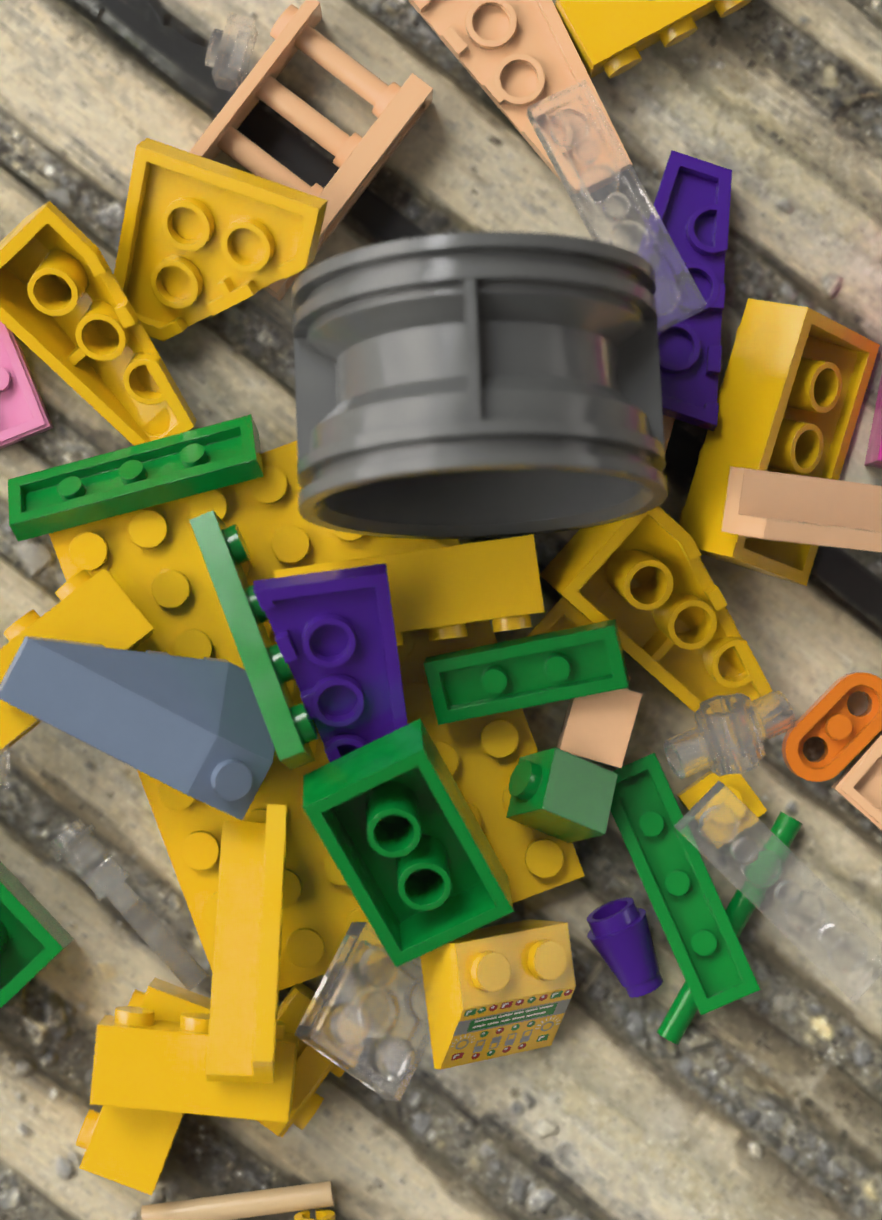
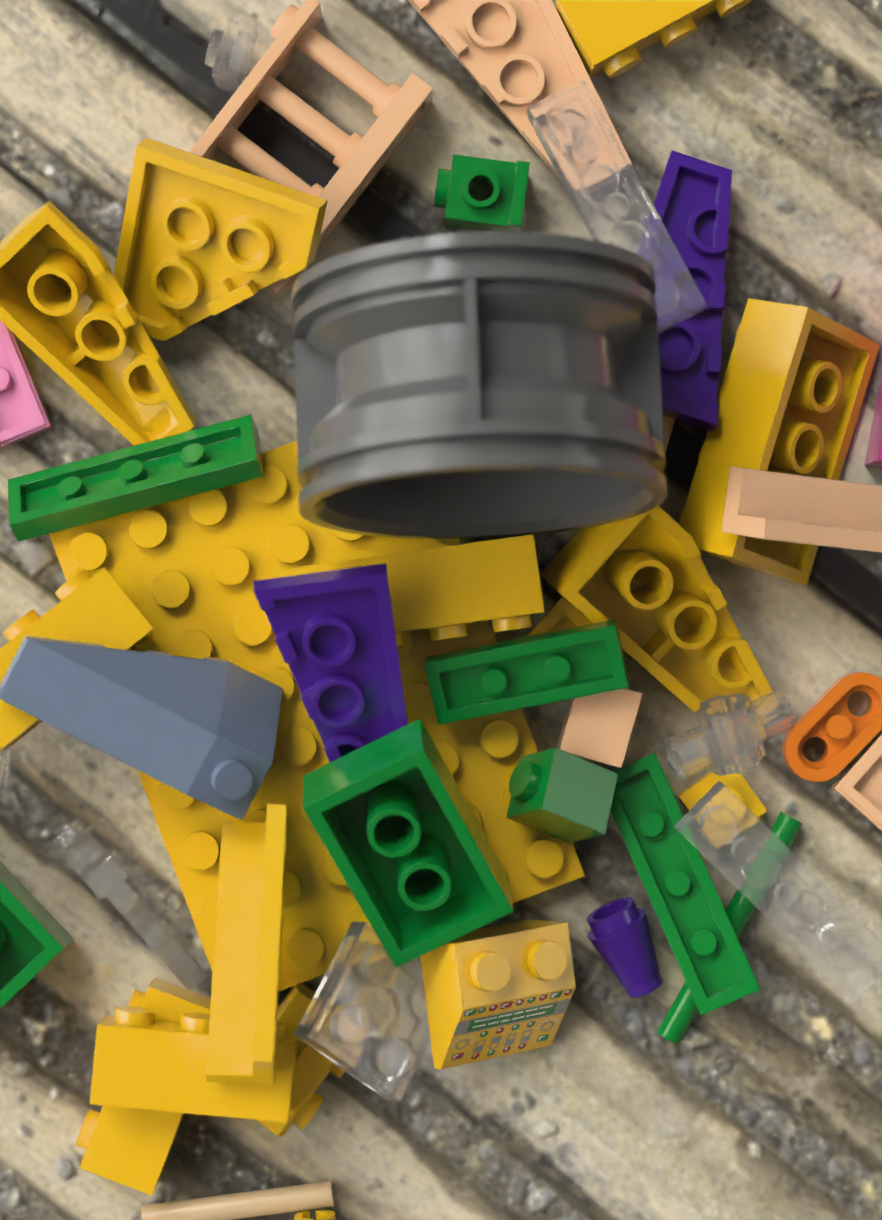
green plate [189,510,318,770] -> none
none -> green brick [434,154,530,232]

